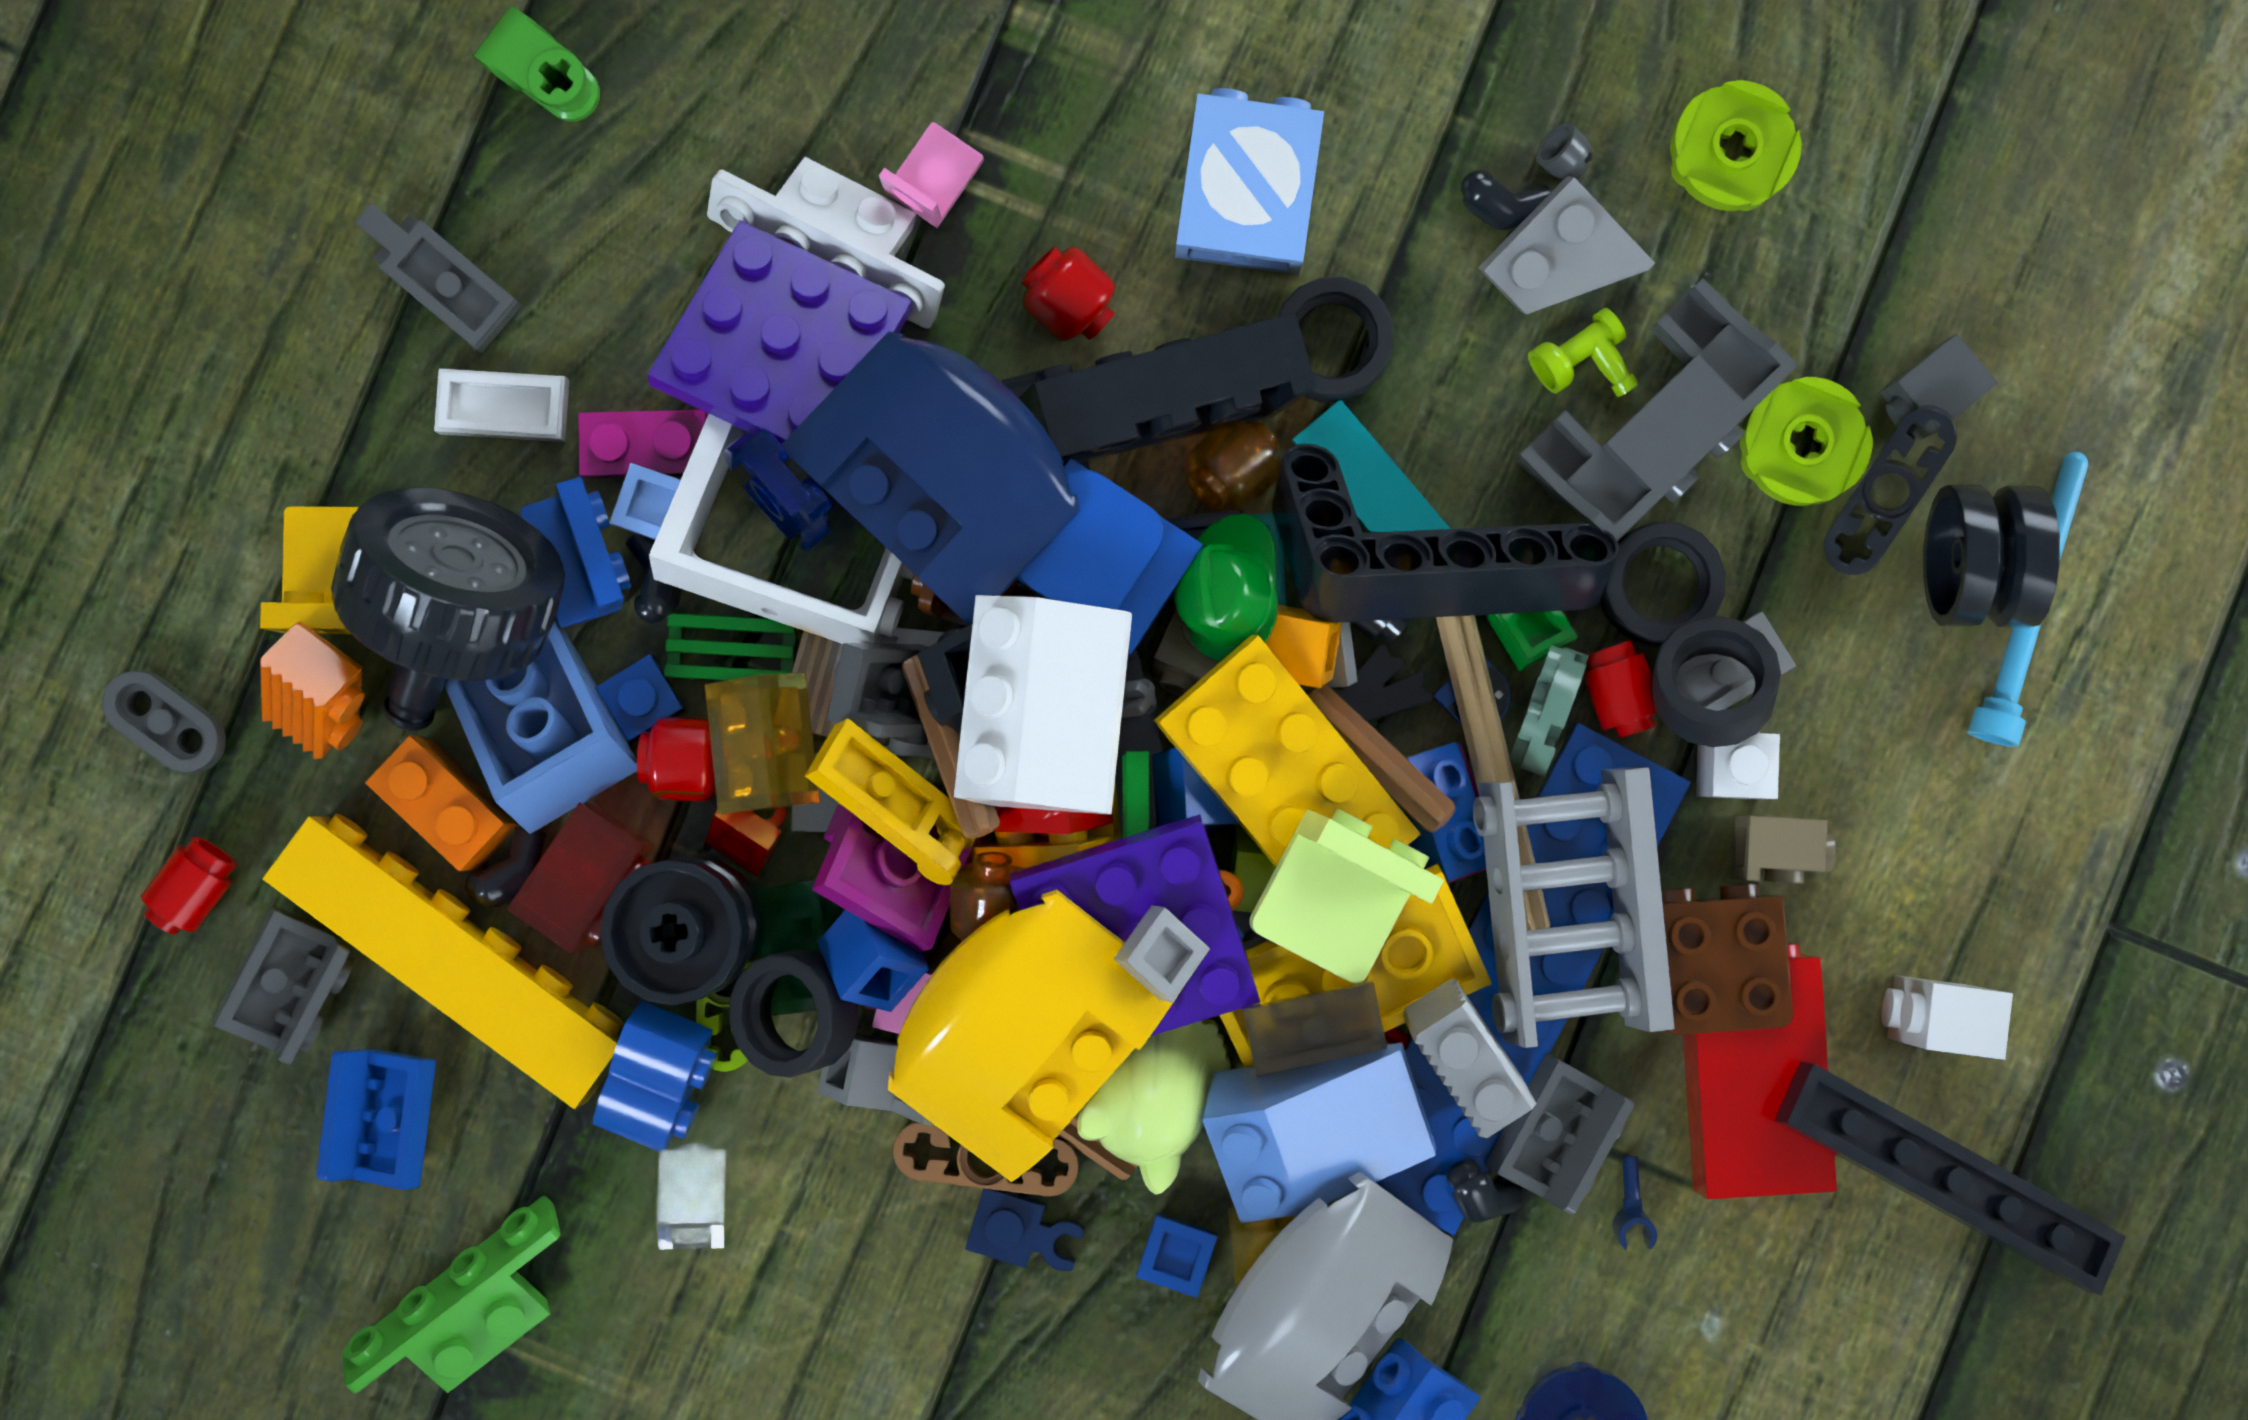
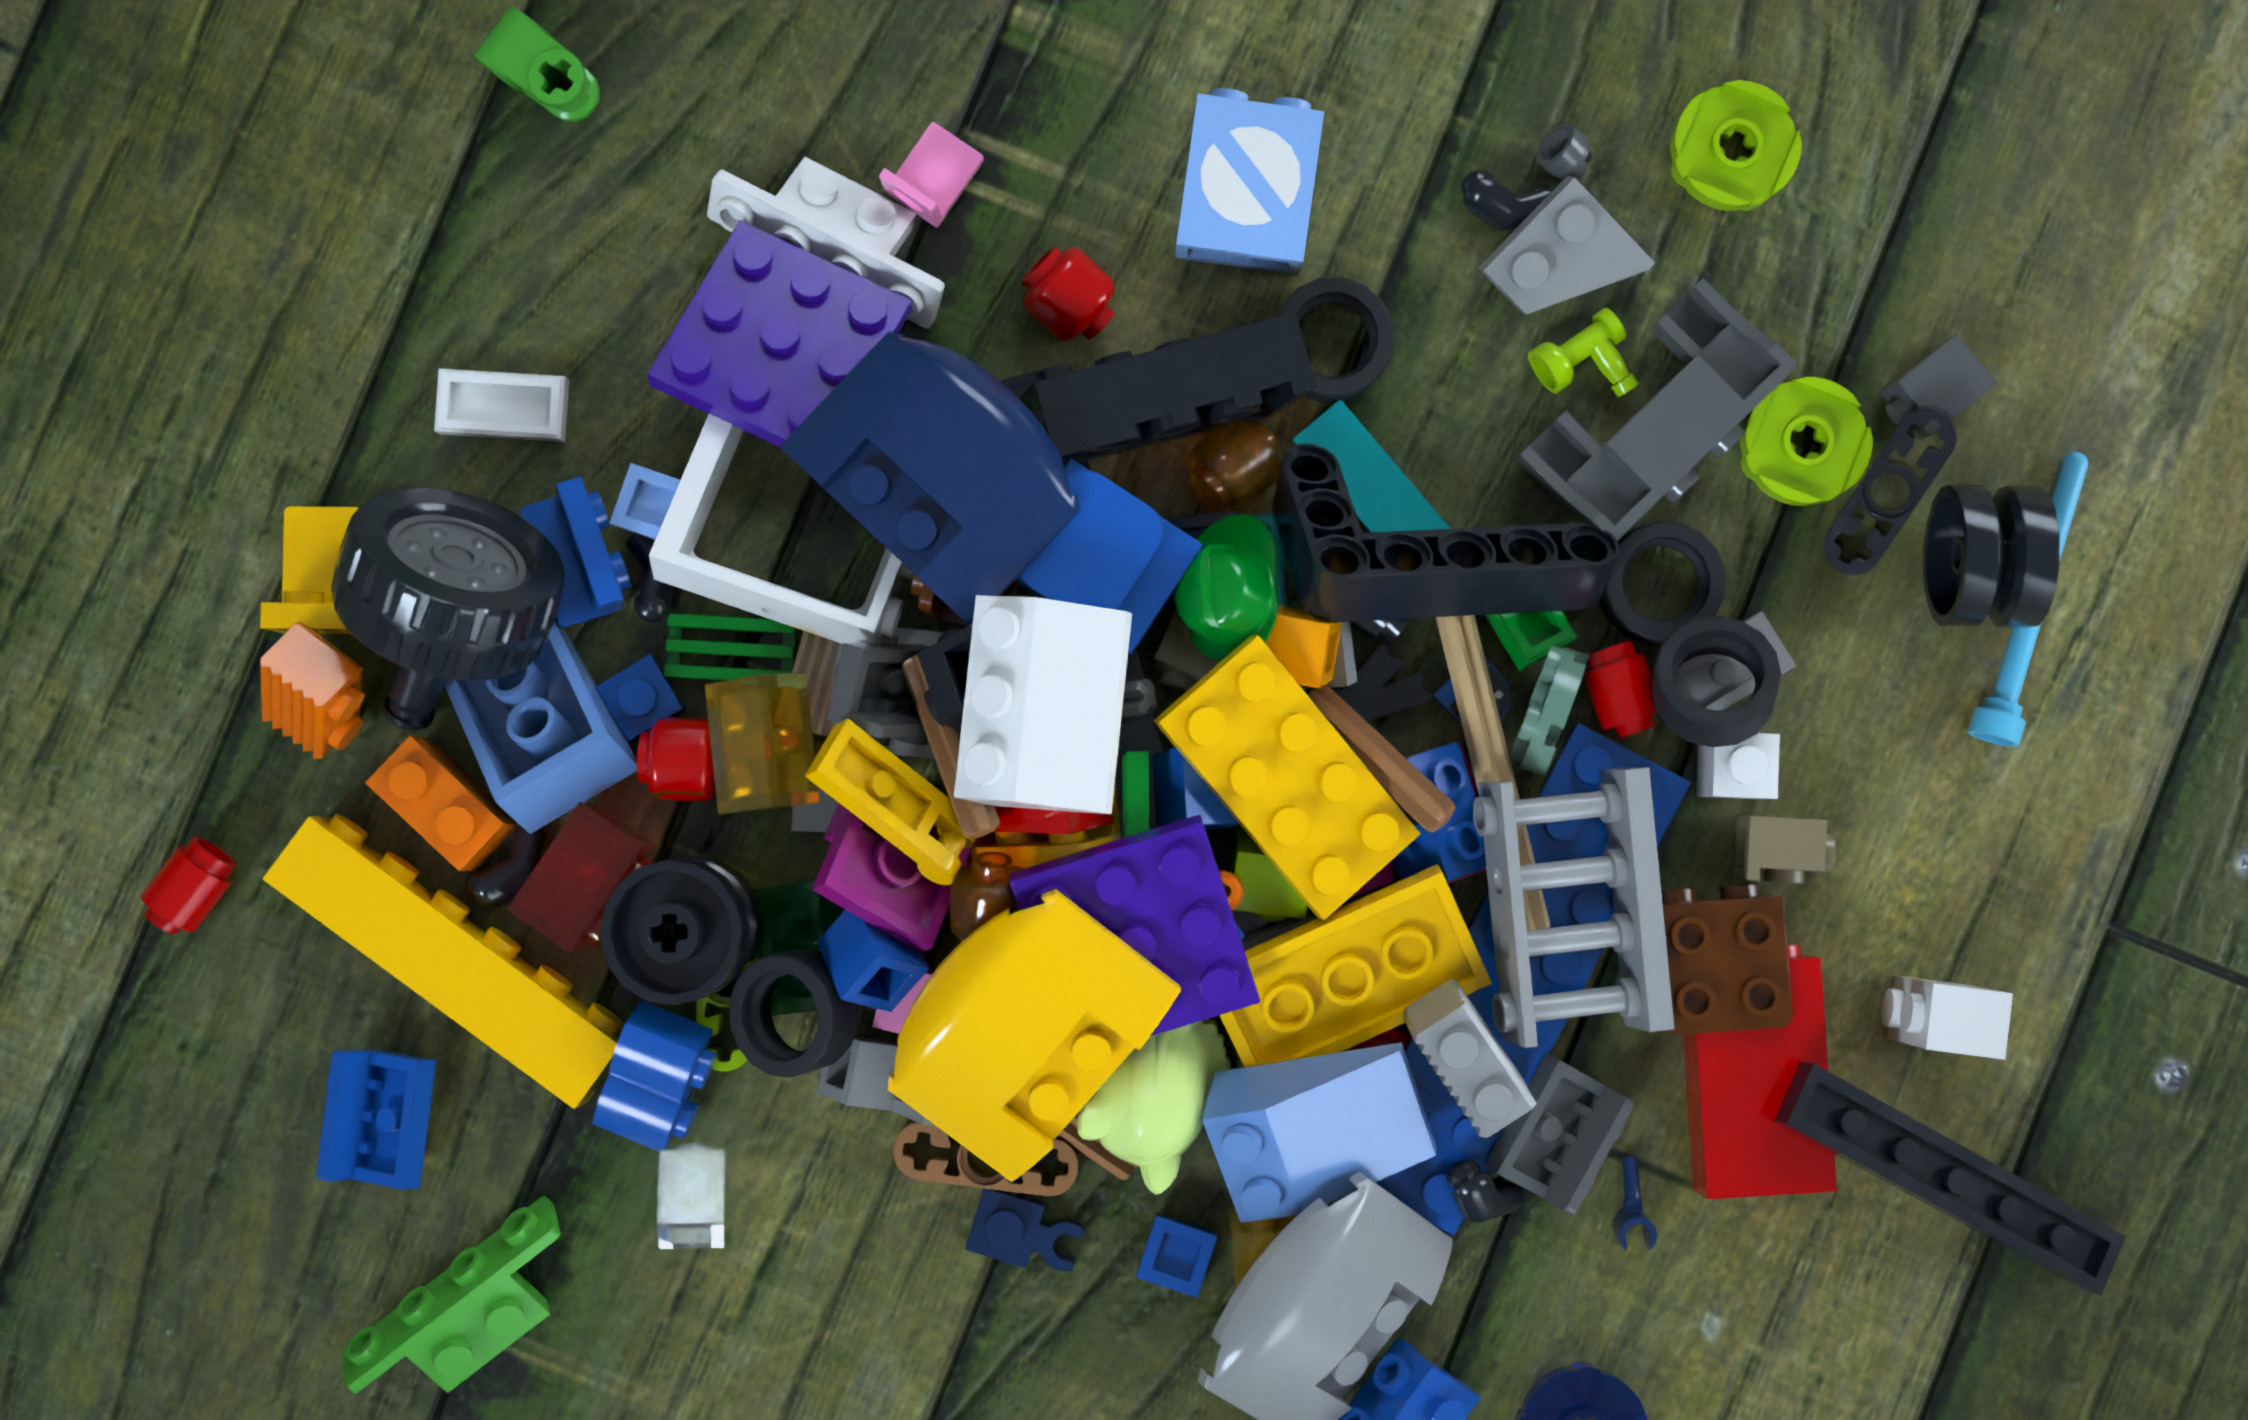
dark grey plate [102,671,226,773] -> none
dark grey bracket [212,905,353,1065] -> none
dark grey hinge [355,203,523,353] -> none
dark pink plate [578,410,709,479] -> none
red tile [705,788,786,877] -> none
clear blue plate [723,428,832,552] -> none
light grey plate [1114,905,1210,1003] -> none
clear smoke panel [1242,981,1387,1076] -> none
yellowish green bracket [1249,808,1444,983] -> none

